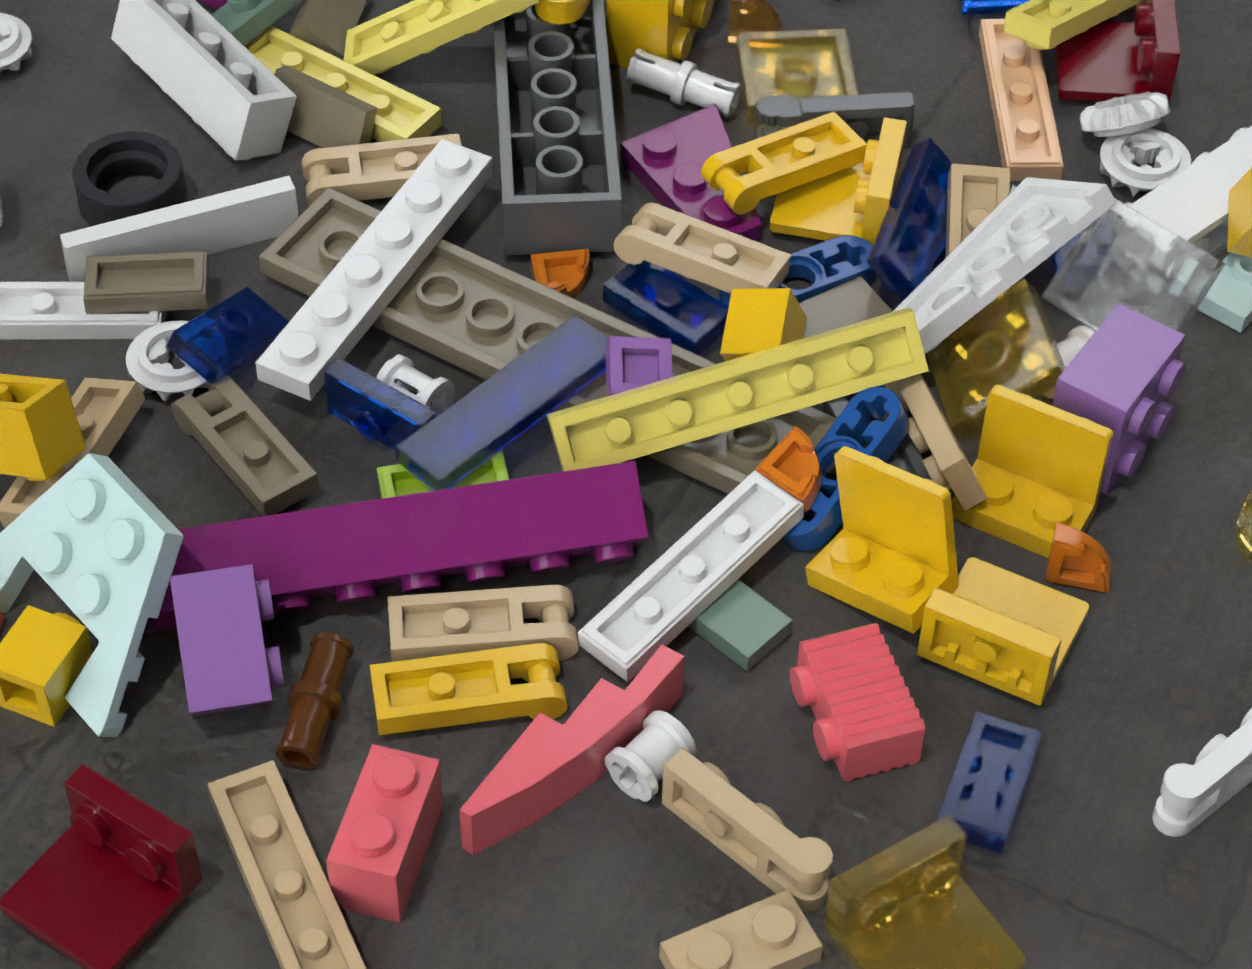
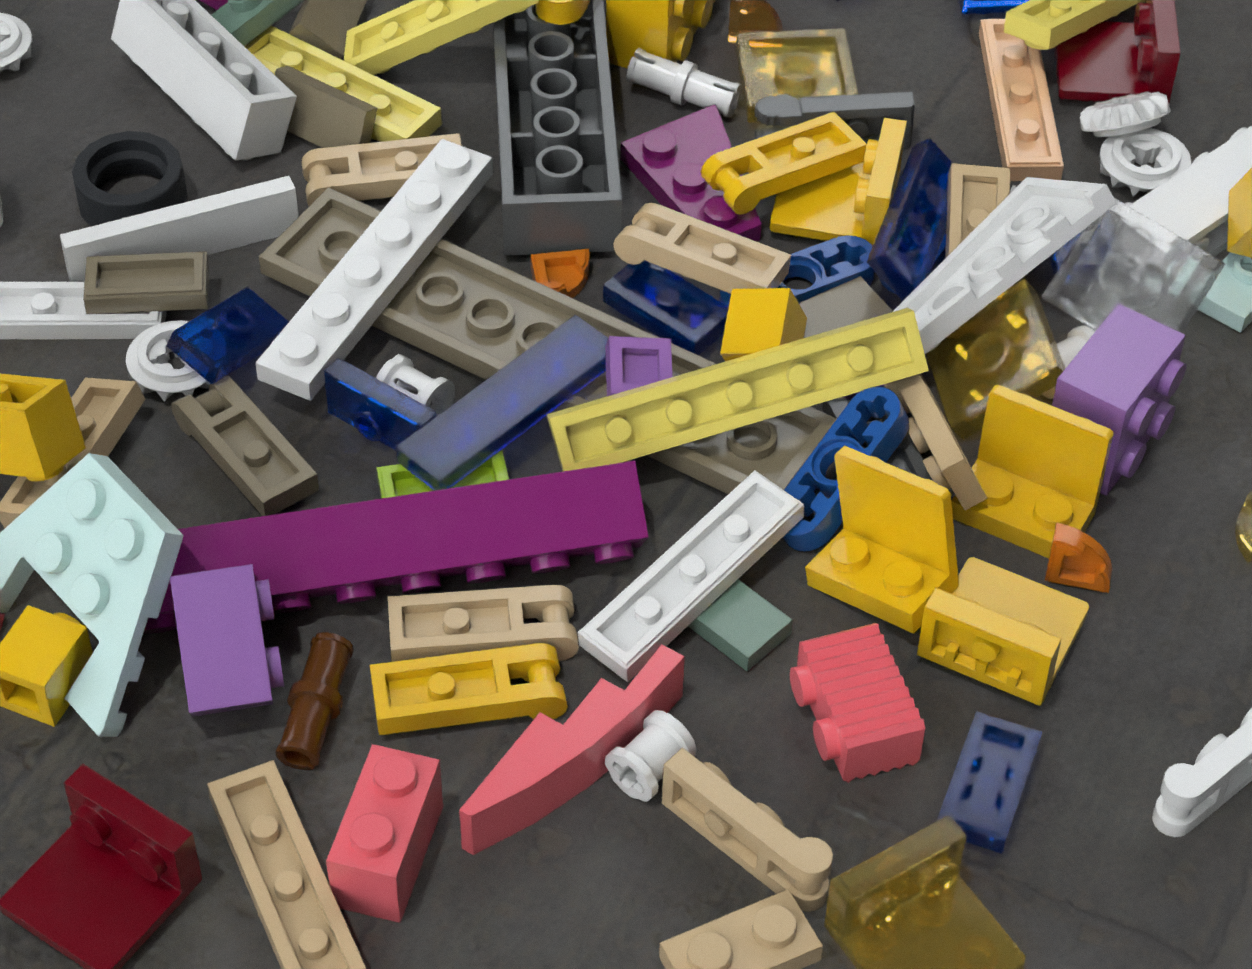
orange tile [755,426,821,513] -> none

